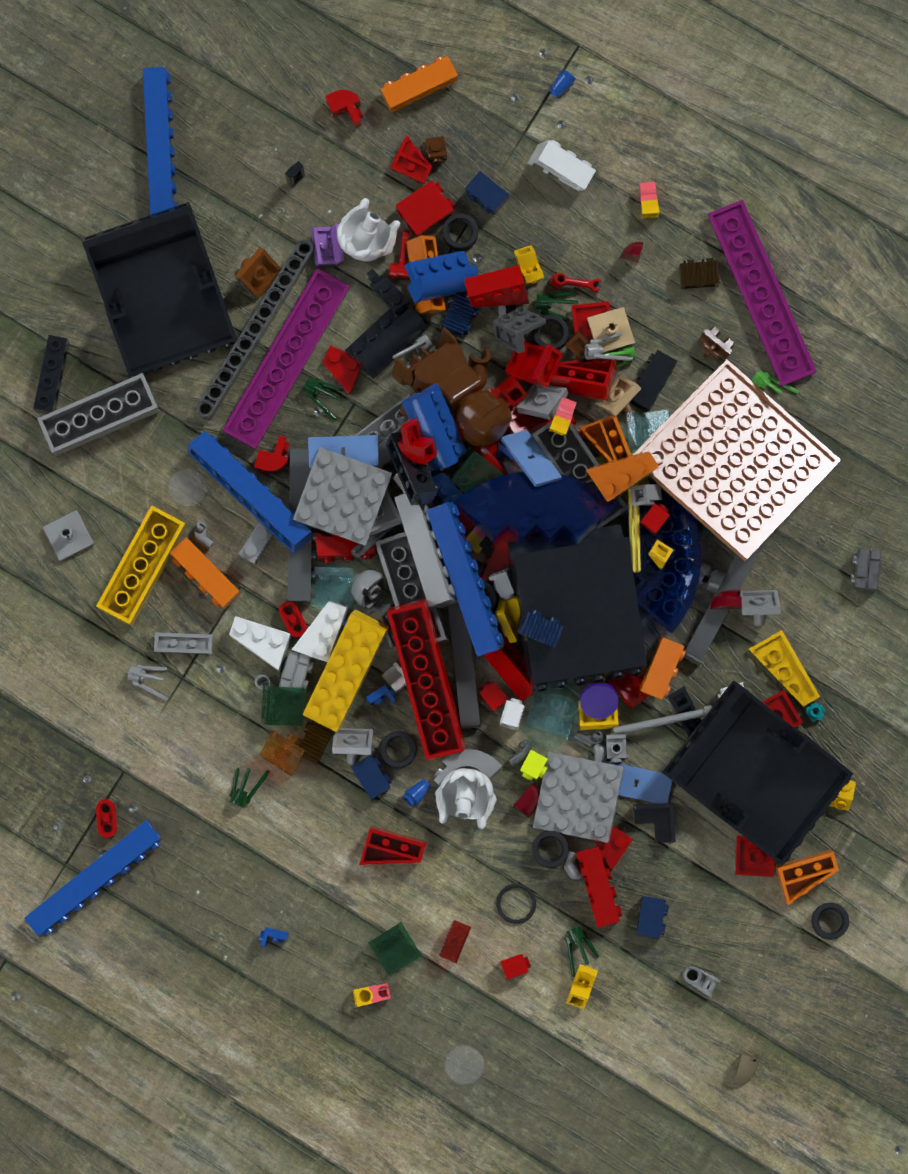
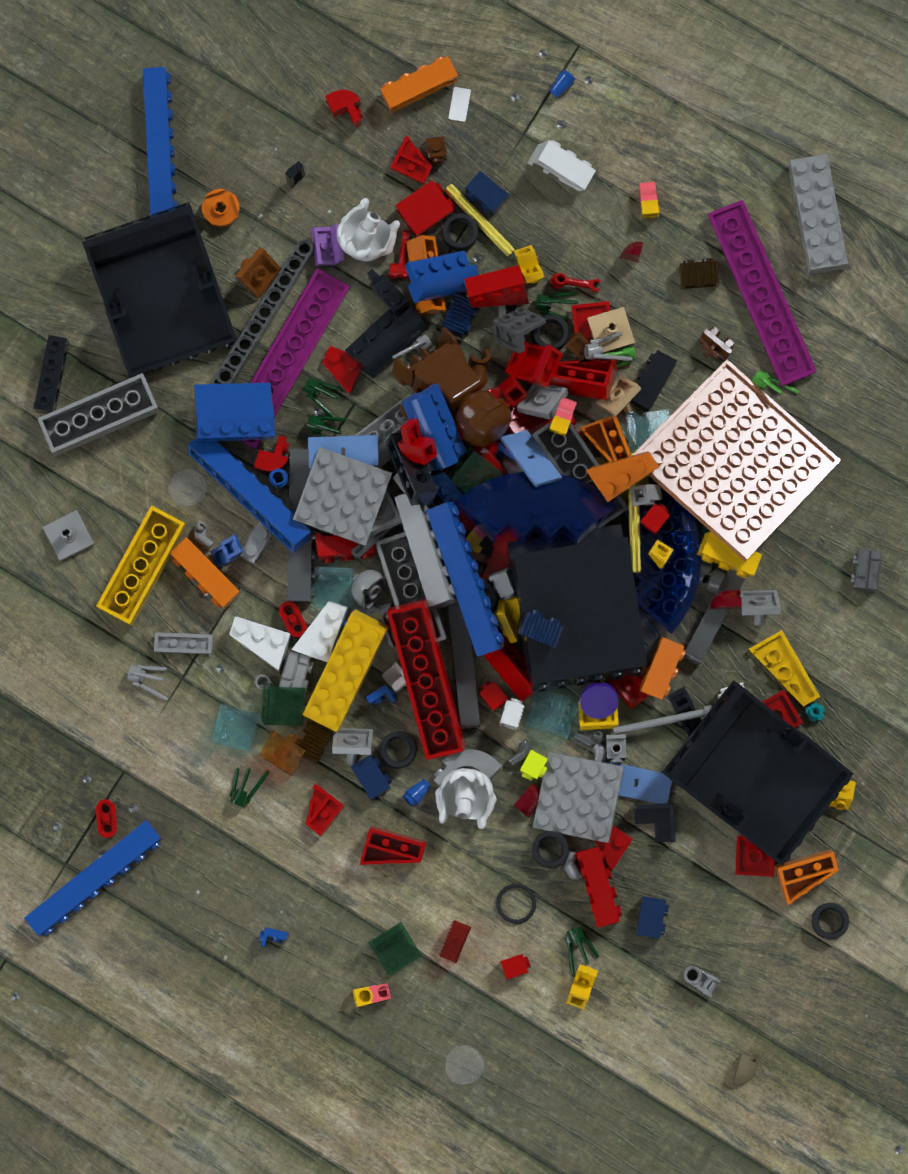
none -> blue slope [194,383,275,442]
none -> orange plate [202,189,240,227]
none -> blue slope [211,535,243,569]
none -> clear light blue bracket [211,704,259,752]
none -> blue cone [269,469,288,488]
none -> red wing [305,783,345,837]
none -> dark green plant [307,414,347,437]
none -> light yellow axle [445,184,514,256]
none -> white sticker [448,87,471,122]
none -> yellow brick [697,532,762,578]
none -> light grey brick [788,154,848,275]

